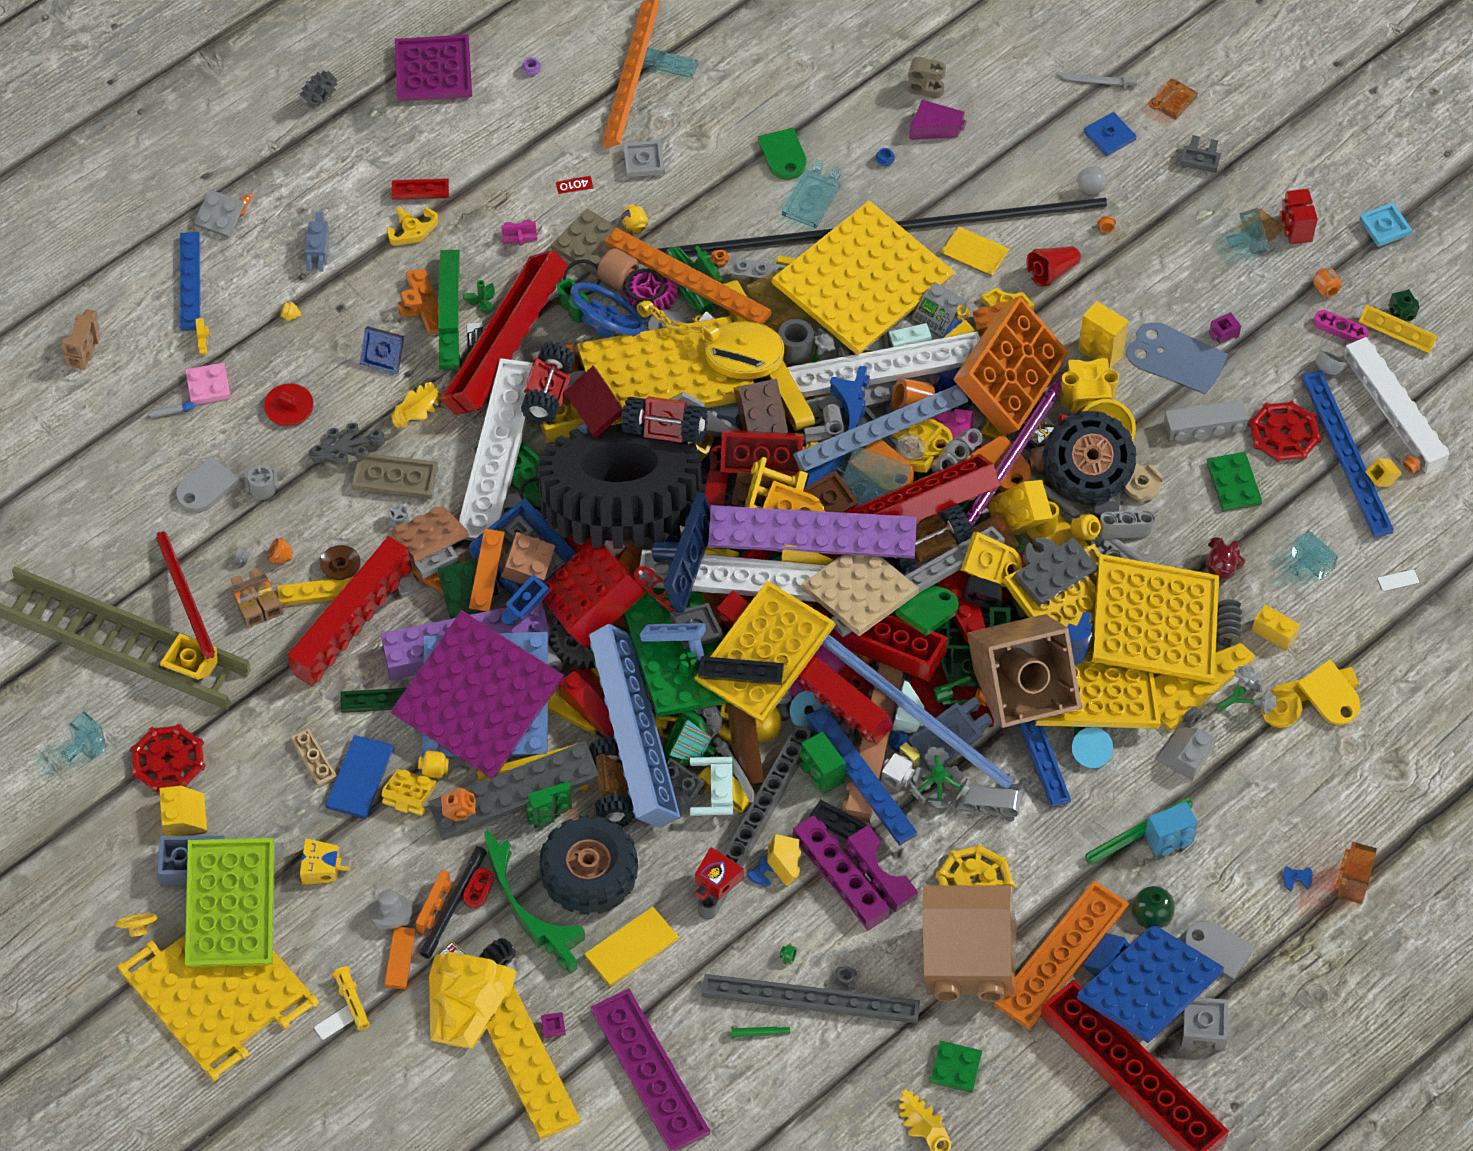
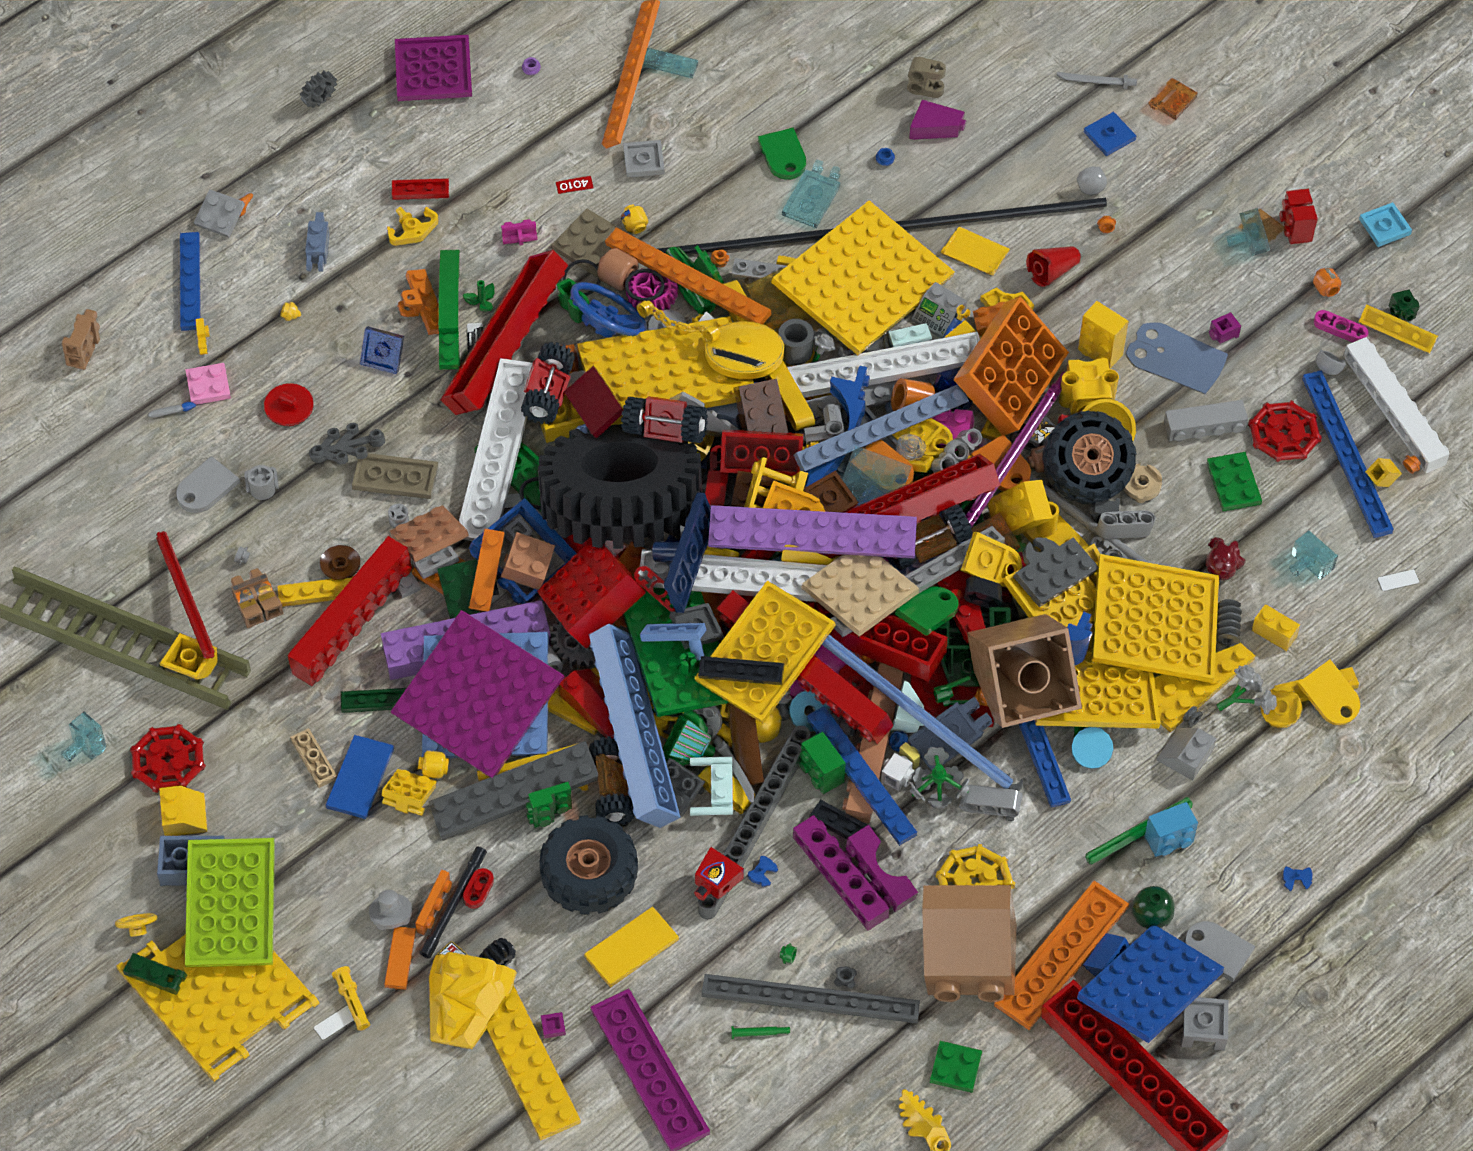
orange cone [267,537,293,564] -> none
yellow torso [300,839,351,885] -> none
yellow plant [391,382,440,428] -> none
orange brick [441,788,476,821] -> none
green slope [484,830,585,974] -> none
blue brick [502,574,551,626] -> none
yellow slope [767,834,801,886] -> none
yellow head [1070,514,1101,540] -> none
dark grey plate [1180,135,1221,173] -> none
clear orange brick [1335,841,1377,904] -> none
none -> dark green plate [123,953,187,995]

